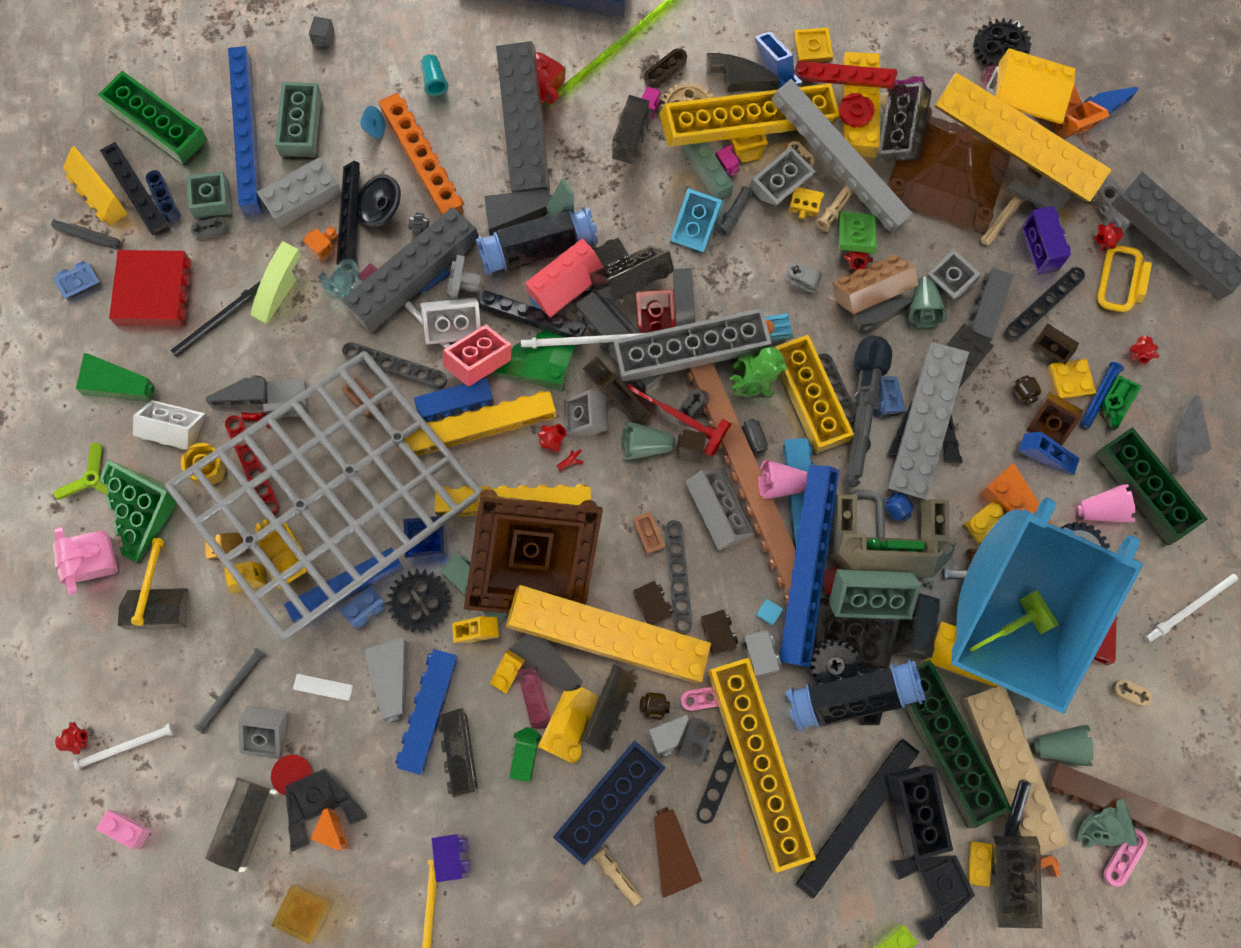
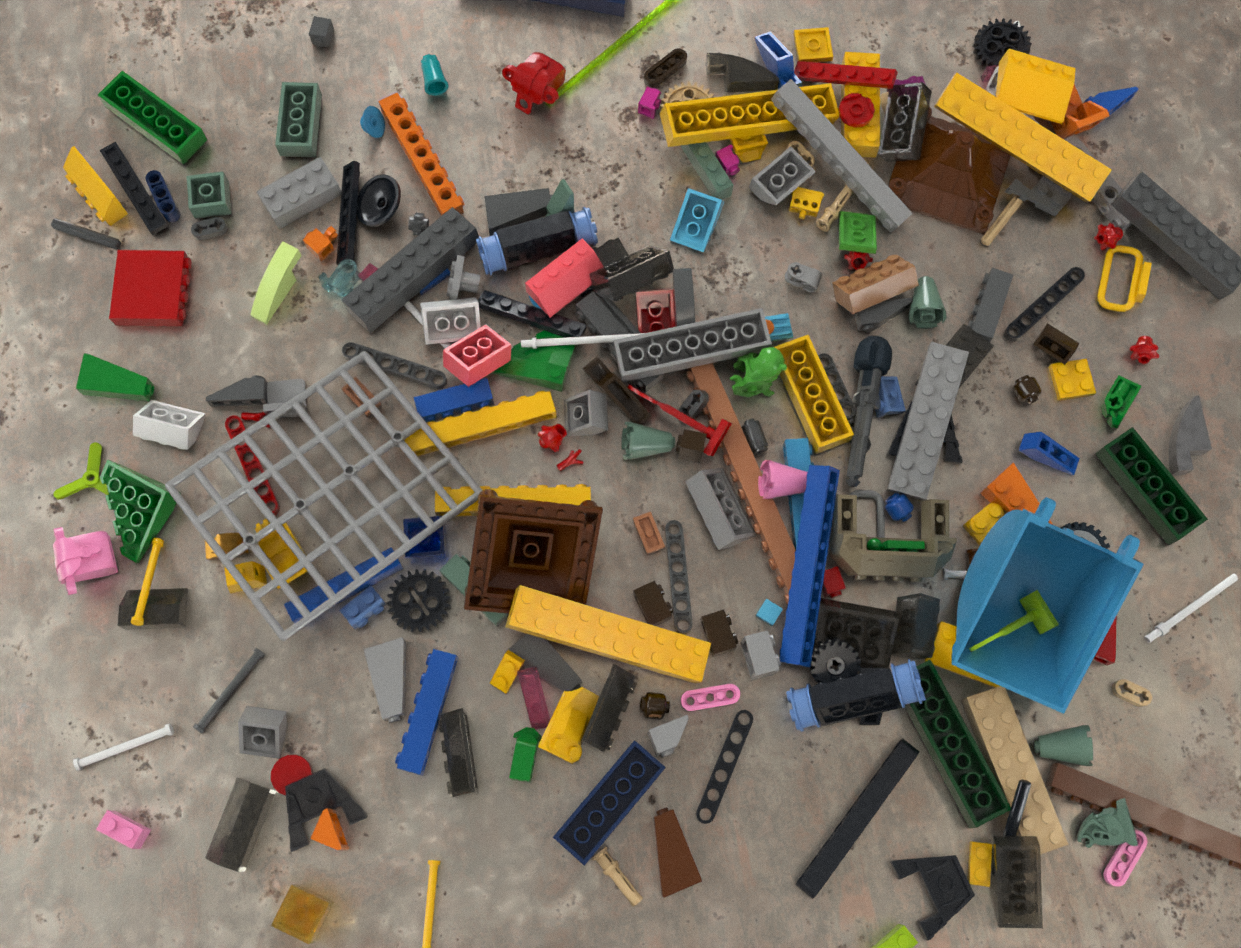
medium blue bracket [53,261,100,299] -> none
red rock [55,722,88,755] -> none
black bar [170,281,260,356] -> none
yellow brick [181,443,226,486] -> none
blue brick [228,46,262,216] -> none
white sticker [293,674,353,701] -> none
dark purple brick [431,834,471,883] -> none
yellow brick [452,616,499,643] -> none
dark grey brick [496,41,550,192] -> none
clear smoke brick [612,95,652,164] -> none
dark grey brick [677,716,717,765] -> none
yellow brick [708,658,816,873] -> none
dark grey pin [715,186,752,237] -> none
sand green brick [829,570,921,619] -> none
black brick [887,765,953,861] -> none
light grey slope [927,249,981,299] -> none
dark purple brick [1021,206,1071,275] -> none
orange bracket [1023,854,1060,877] -> none
reddish brown slope [1027,391,1083,446] -> none
bright pink cone [1077,484,1135,523] -> none
blue axle [1080,361,1124,429] -> none

